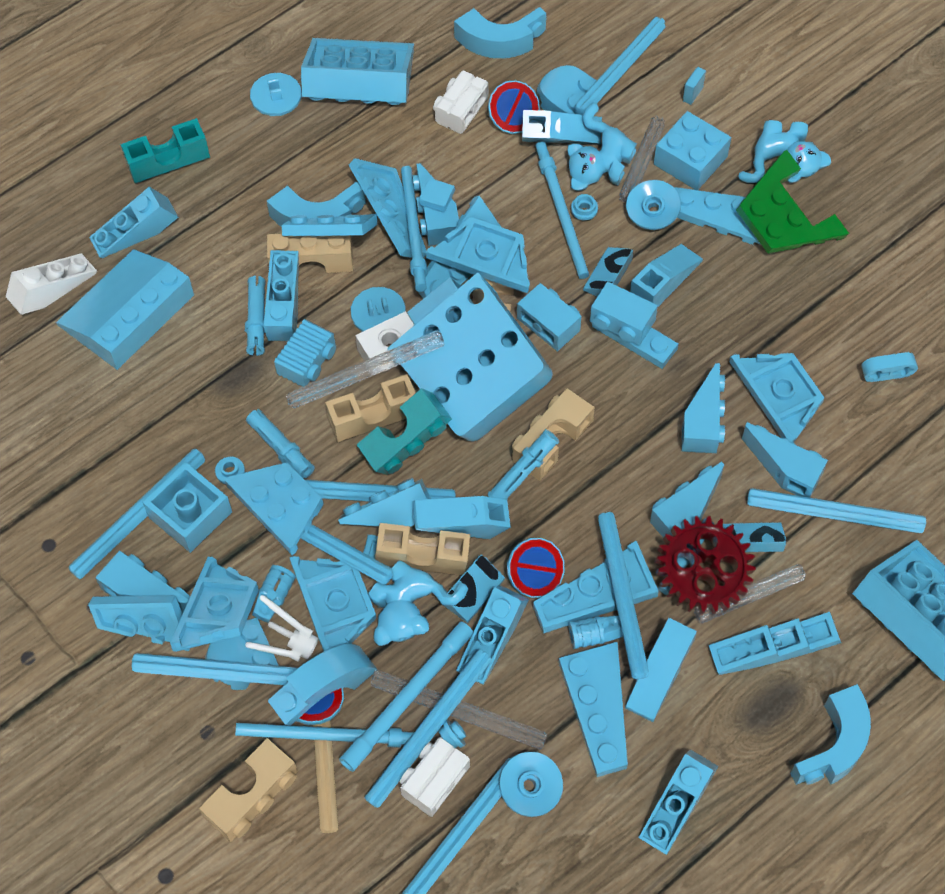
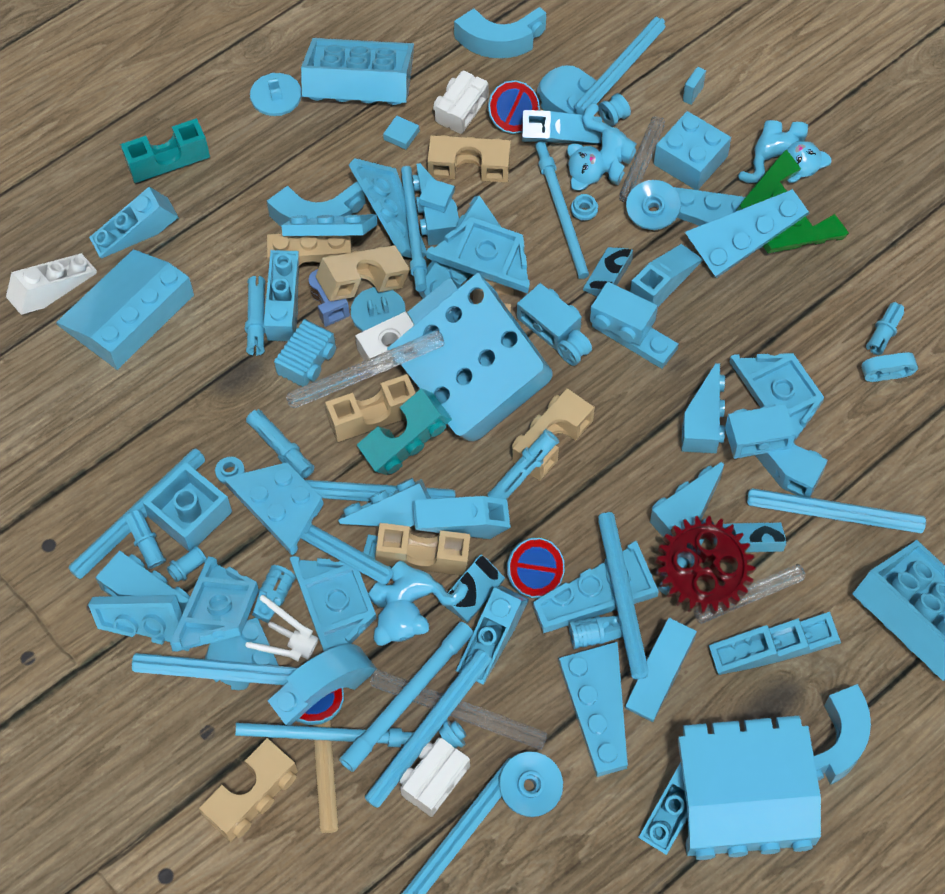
none -> medium azure axle [125,509,166,569]
none -> medium azure pin [167,546,206,582]
none -> medium blue leg [308,269,350,327]
none -> tan arch [316,245,410,301]
none -> medium azure tile [383,115,420,150]
none -> tan arch [427,135,511,183]
none -> medium azure wheel [556,330,592,366]
none -> medium azure wheel [598,93,631,127]
none -> medium azure hinge [678,716,821,860]
none -> medium azure wing [685,189,809,278]
none -> medium azure brick [725,404,796,459]
none -> medium azure axle [866,302,904,355]

